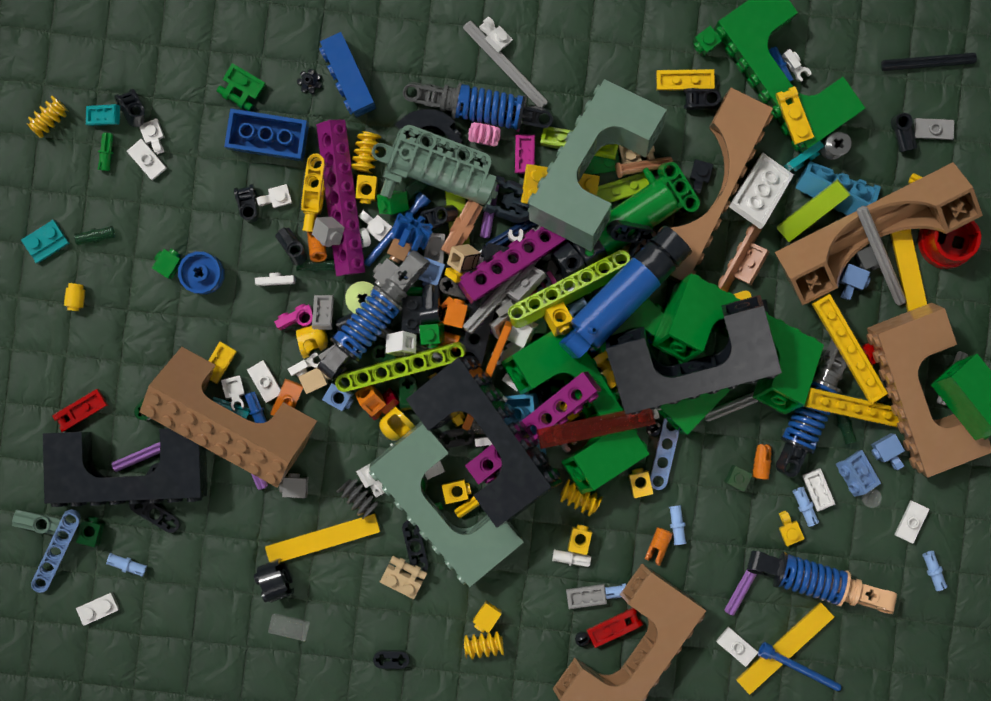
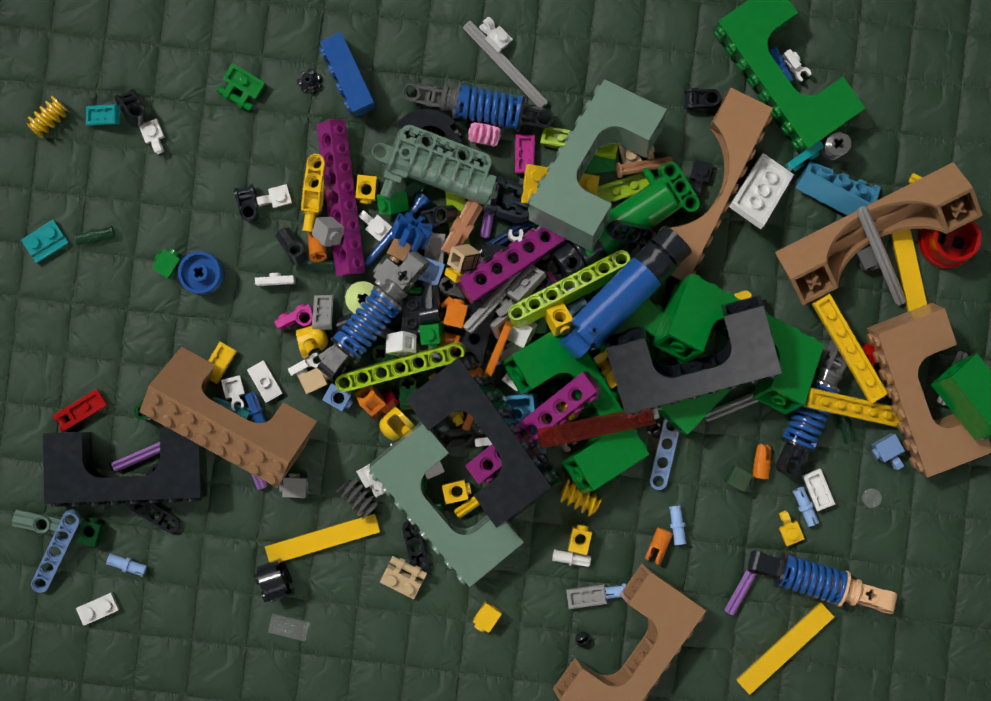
yellow brick [64,283,85,311] -> none
green axle [97,132,114,171] -> none
white plate [127,139,167,181] -> none
blue brick [224,109,309,161] -> none
orange plate [271,379,303,416] -> none
yellow piece [351,131,382,174] -> none
white tile [360,228,371,248] -> none
black beam [373,650,410,669] -> none
yellow piece [464,631,504,659] -> none
red plate [586,607,643,648] -> none
yellow brick [628,468,653,498] -> none
yellow plate [656,69,715,91] -> none
green brick [692,26,722,56] -> none
white plate [716,627,758,667] -> none
nougat bracket [718,224,770,292] -> none
blue piece [758,642,842,691] -> none
yellow plate [776,86,814,145] -> none
lime tile [777,179,850,242] -> none
medium blue bracket [836,450,881,497] -> none
medium blue brick [839,263,870,300] -> none
black axle [881,53,977,71] -> none
black piece [890,113,917,152] -> none
white plate [894,500,929,543] -> none
light grey plate [914,118,954,140] -> none
light blue pin [922,551,948,591] -> none

